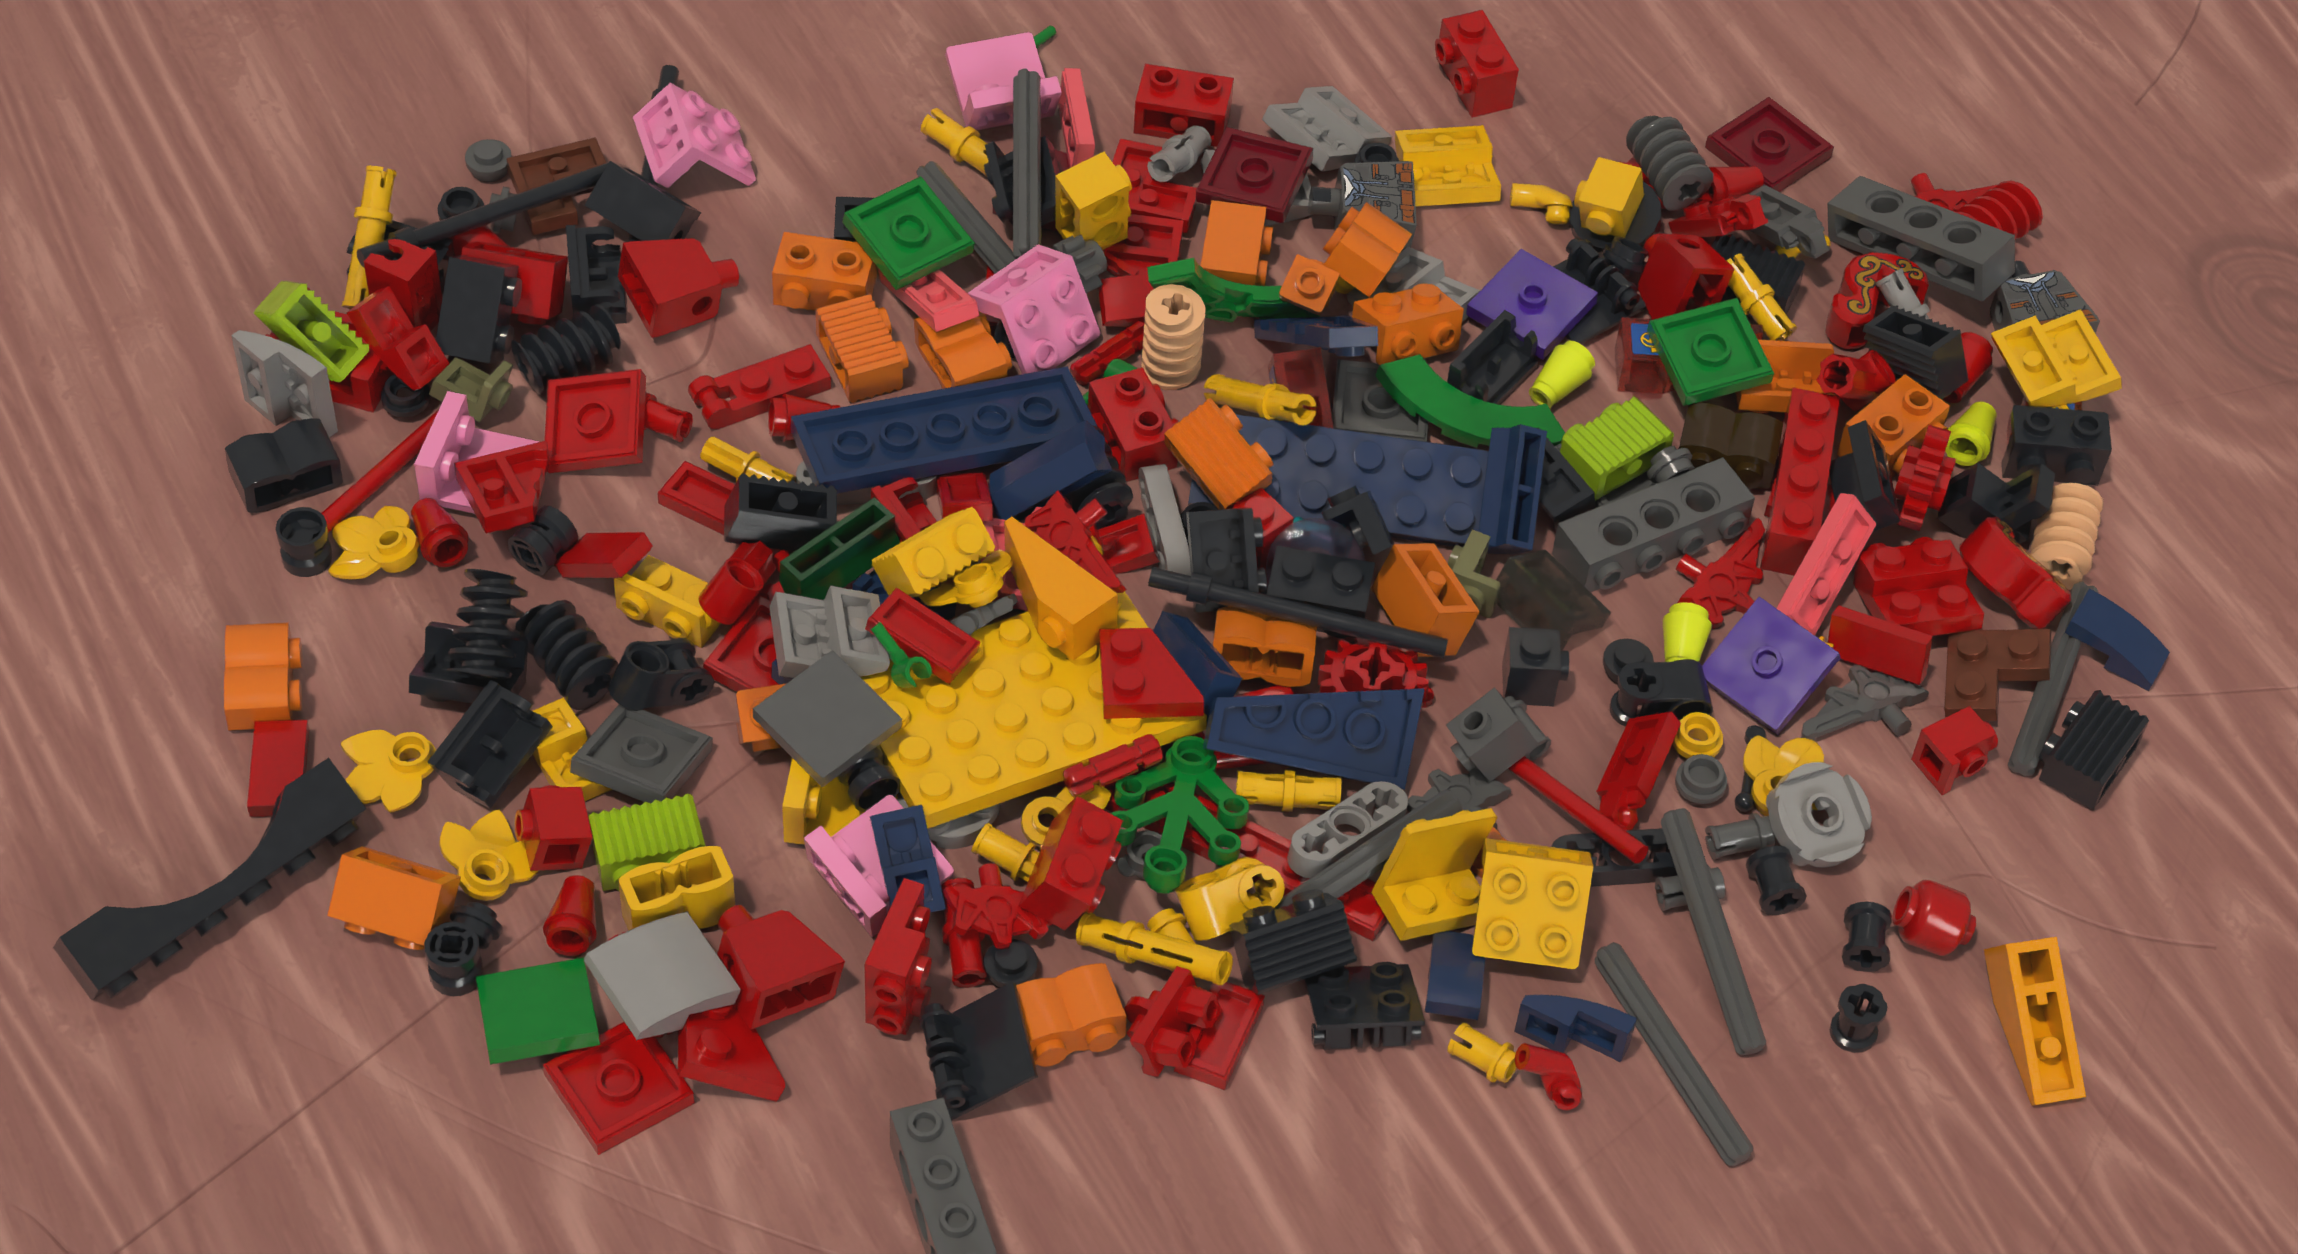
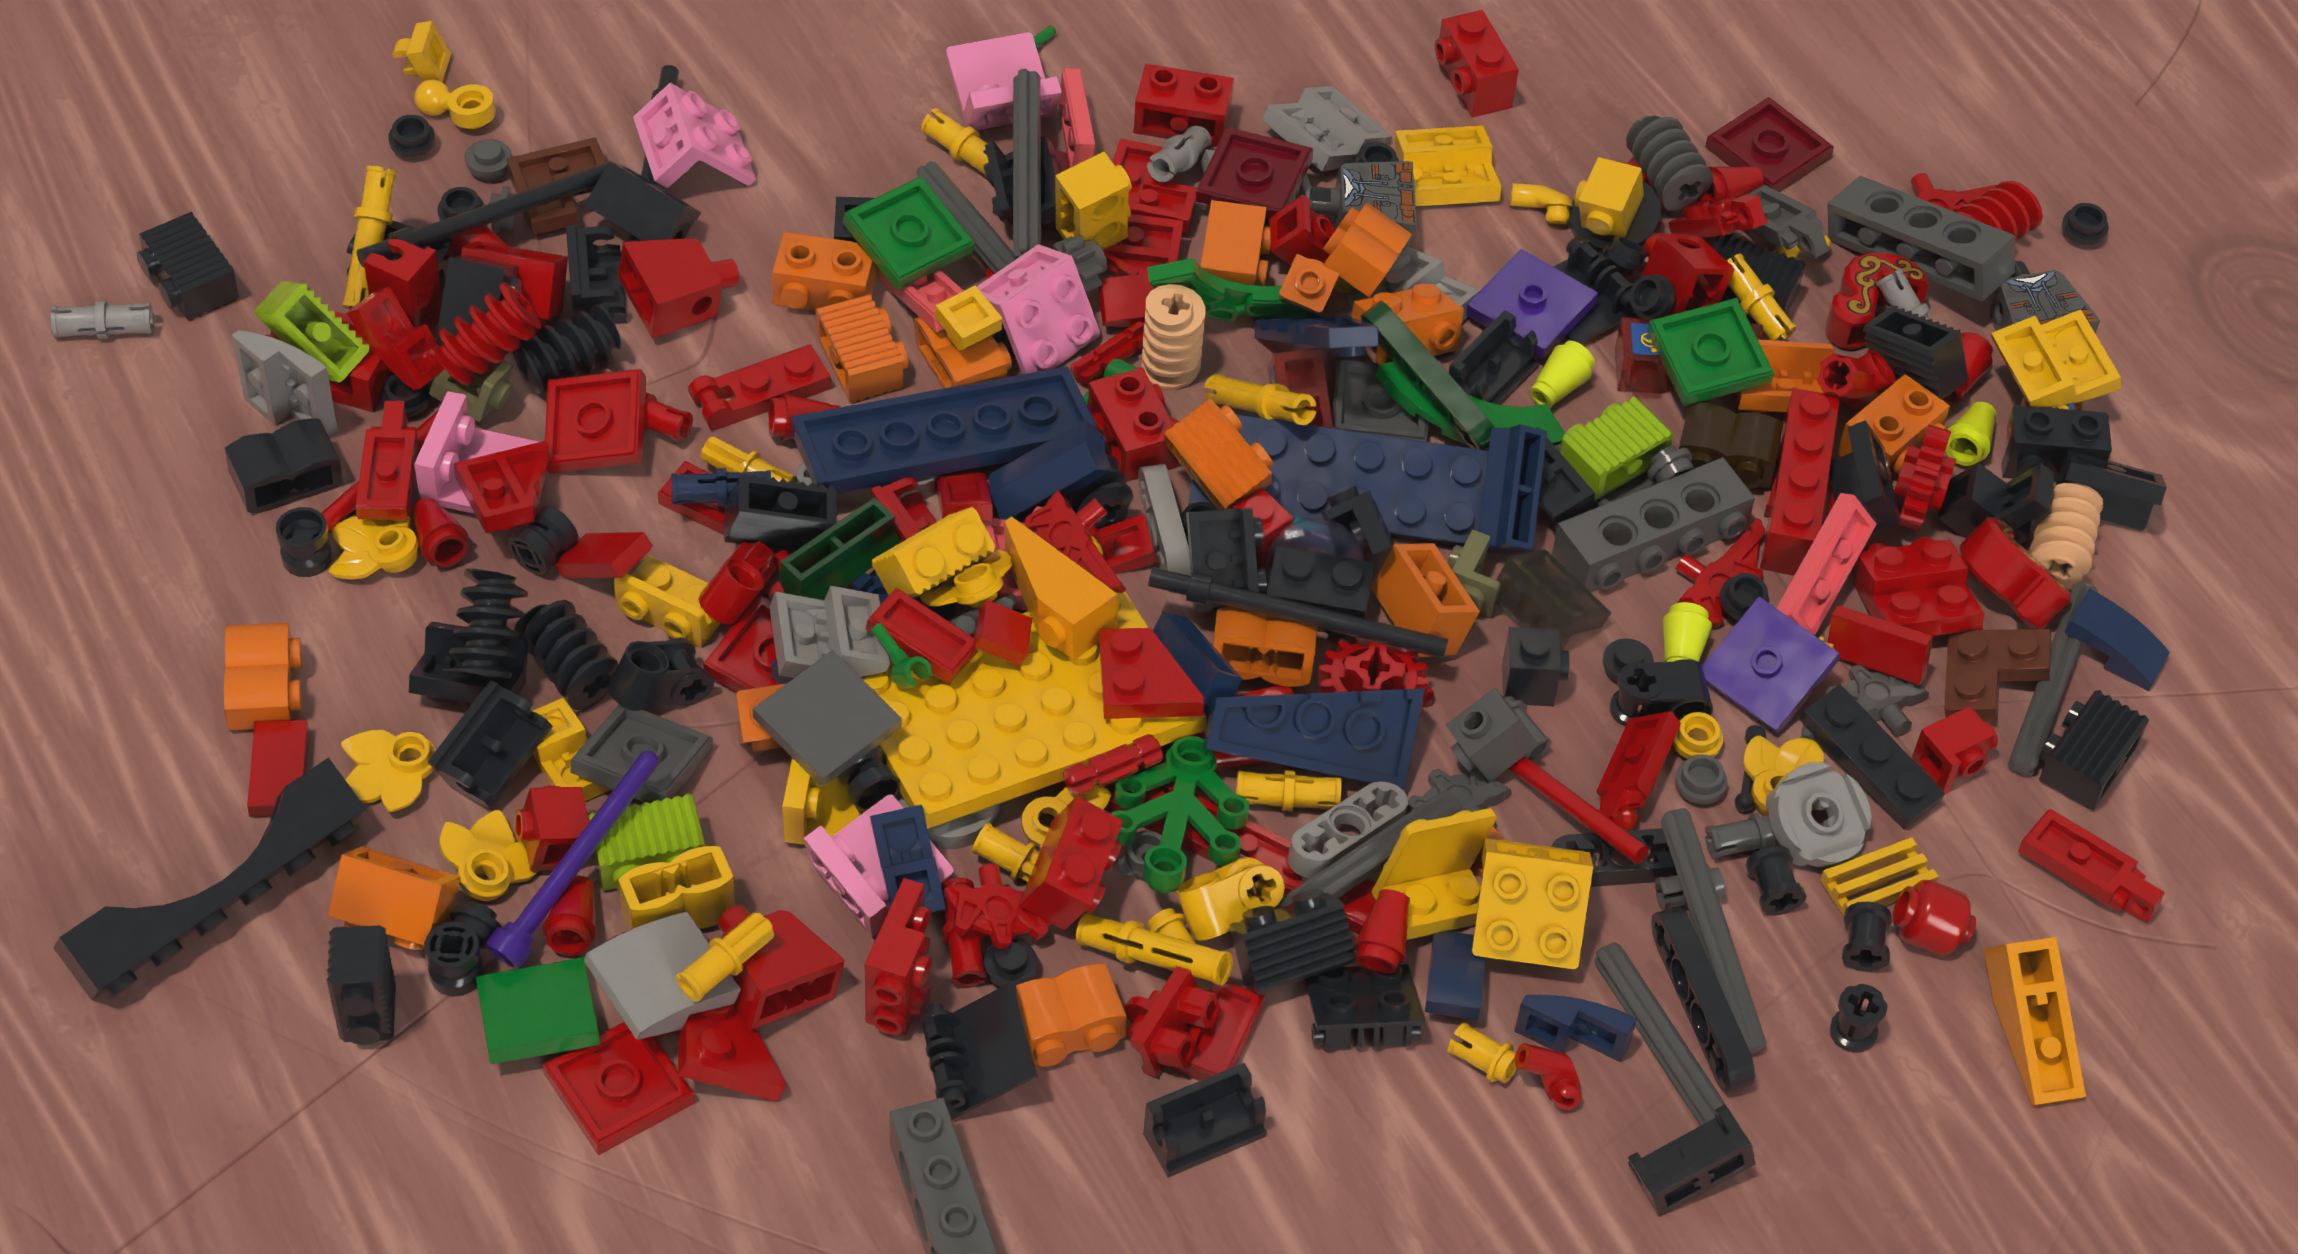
none -> light grey pin [51,301,154,339]
none -> black brick [137,212,239,321]
none -> black brick [326,925,396,1045]
none -> red hinge [356,401,418,520]
none -> black plate [388,115,436,157]
none -> yellow tile [392,21,452,82]
none -> yellow plate [414,79,496,129]
none -> red piece [433,282,542,386]
none -> dark purple piece [484,751,659,969]
none -> dark blue pin [671,468,771,507]
none -> yellow axle [675,912,775,1002]
none -> yellow tile [934,285,1003,351]
none -> red tile [973,599,1033,666]
none -> black hinge [1143,1063,1267,1178]
none -> red brick [1269,195,1335,265]
none -> red cone [1353,889,1410,973]
none -> dark green beam [1361,300,1495,450]
none -> black hinge [1627,1104,1756,1217]
none -> black plate [1629,274,1675,321]
none -> black beam [1651,907,1755,1092]
none -> black plate [1719,573,1769,620]
none -> black plate [1799,684,1945,830]
none -> yellow tile [1820,837,1939,916]
none -> red hinge [2018,809,2165,923]
none -> black panel [2056,449,2167,530]
none -> black plate [2062,203,2109,245]

